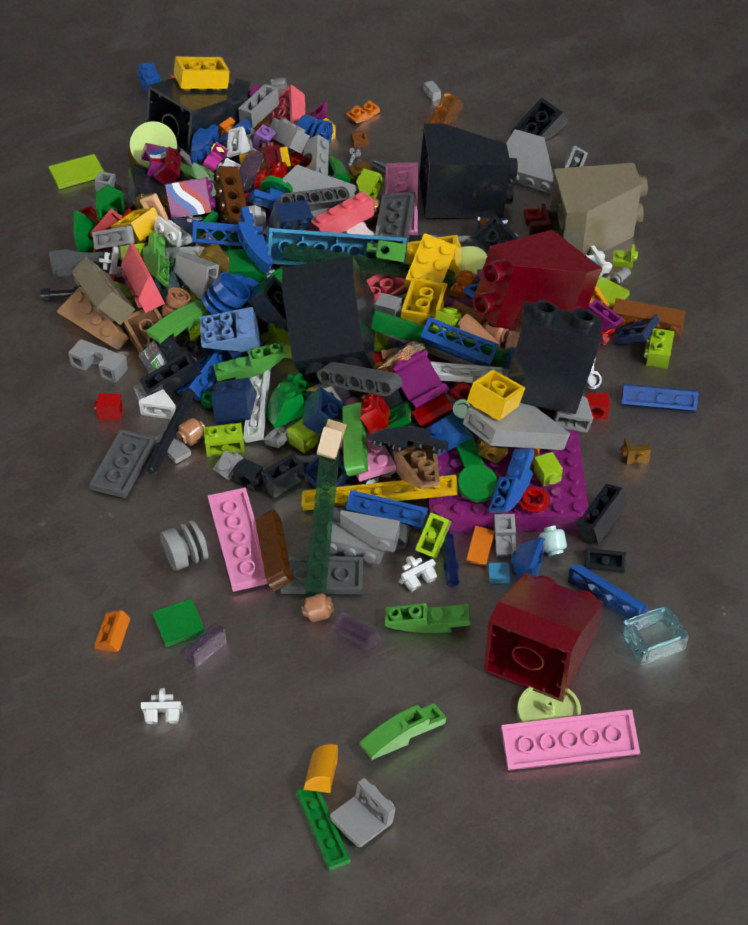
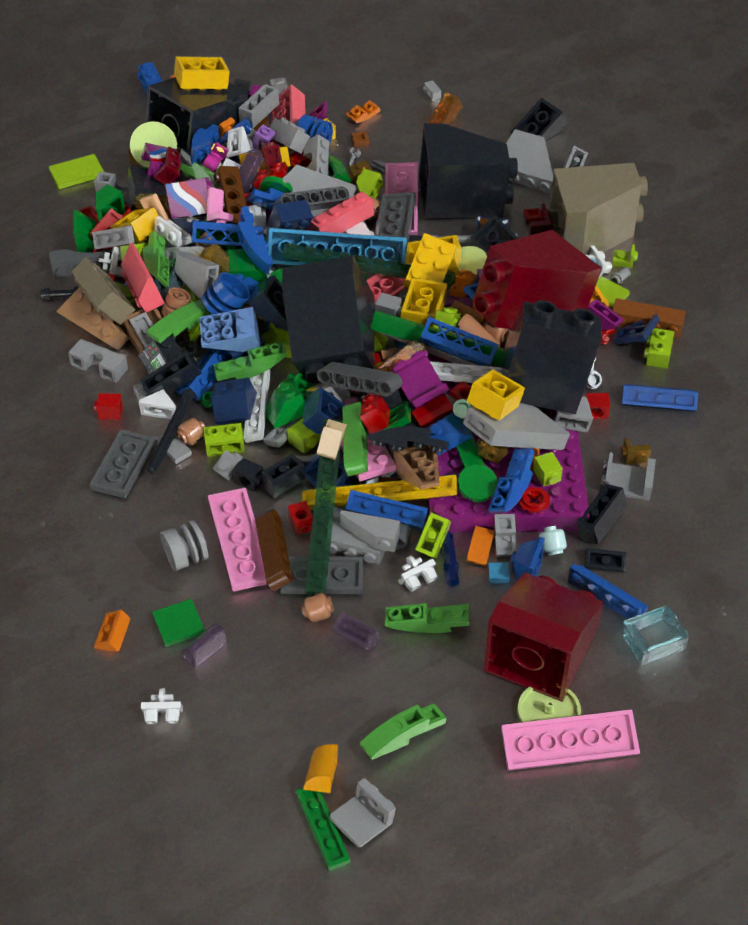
bright green torso [366,240,407,262] -> none
none -> light grey plate [129,312,154,348]
none -> bright pink bracket [207,187,233,224]
none -> red brick [288,501,314,535]
none -> light grey panel [601,452,656,501]

